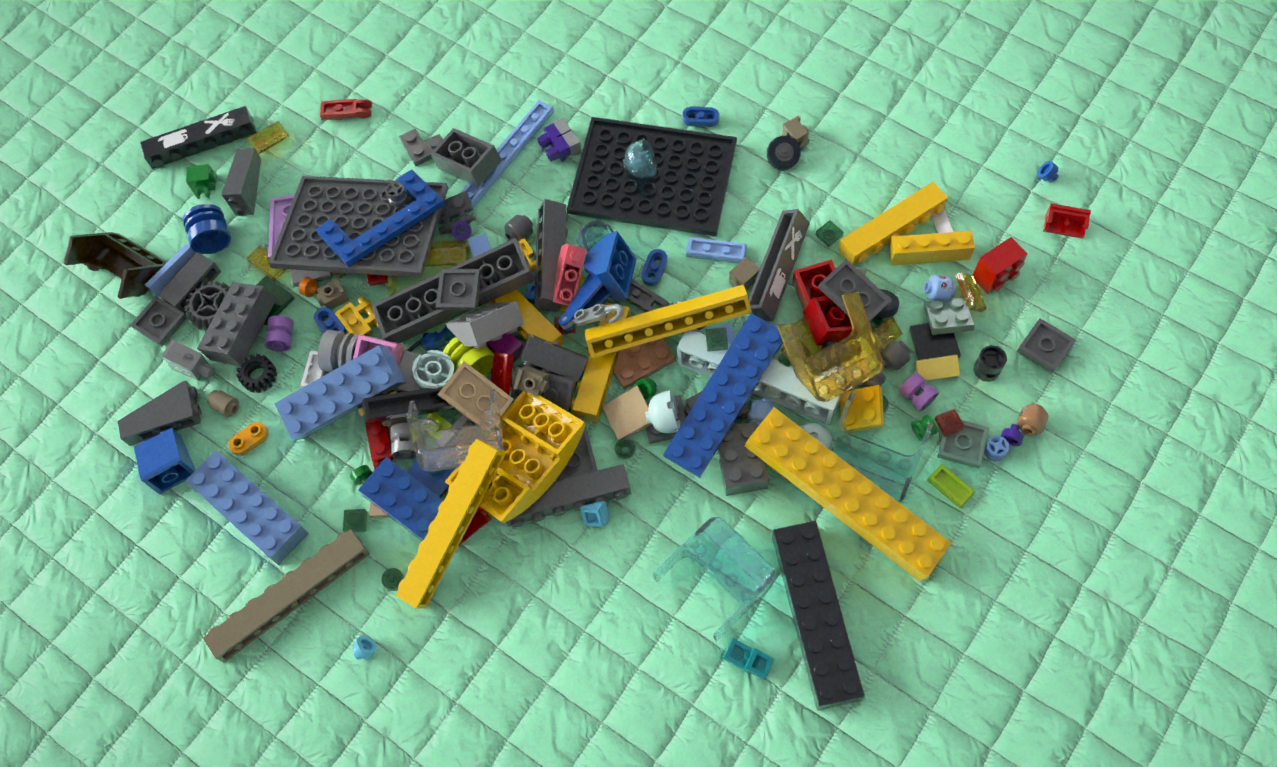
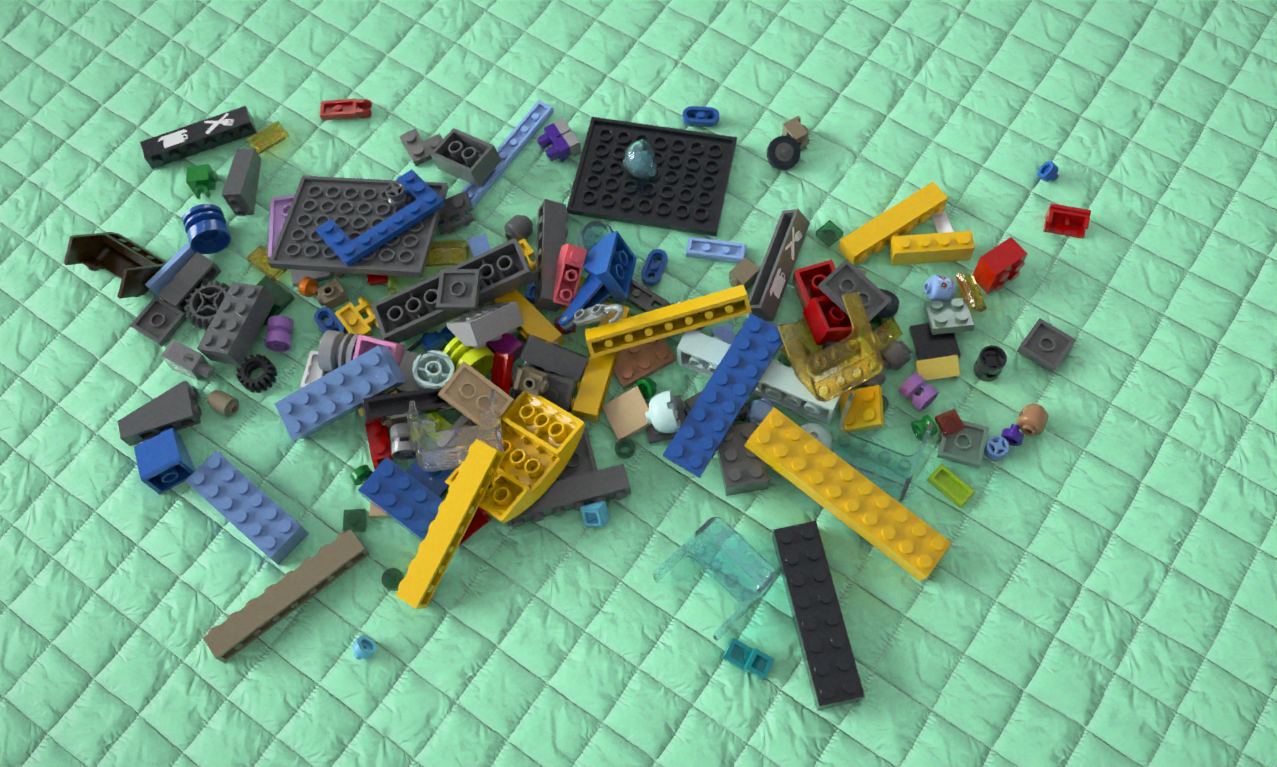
light orange plate [228,422,269,456] -> none
dark purple tile [452,221,472,240] -> none
clear green plate [705,327,728,351] -> none

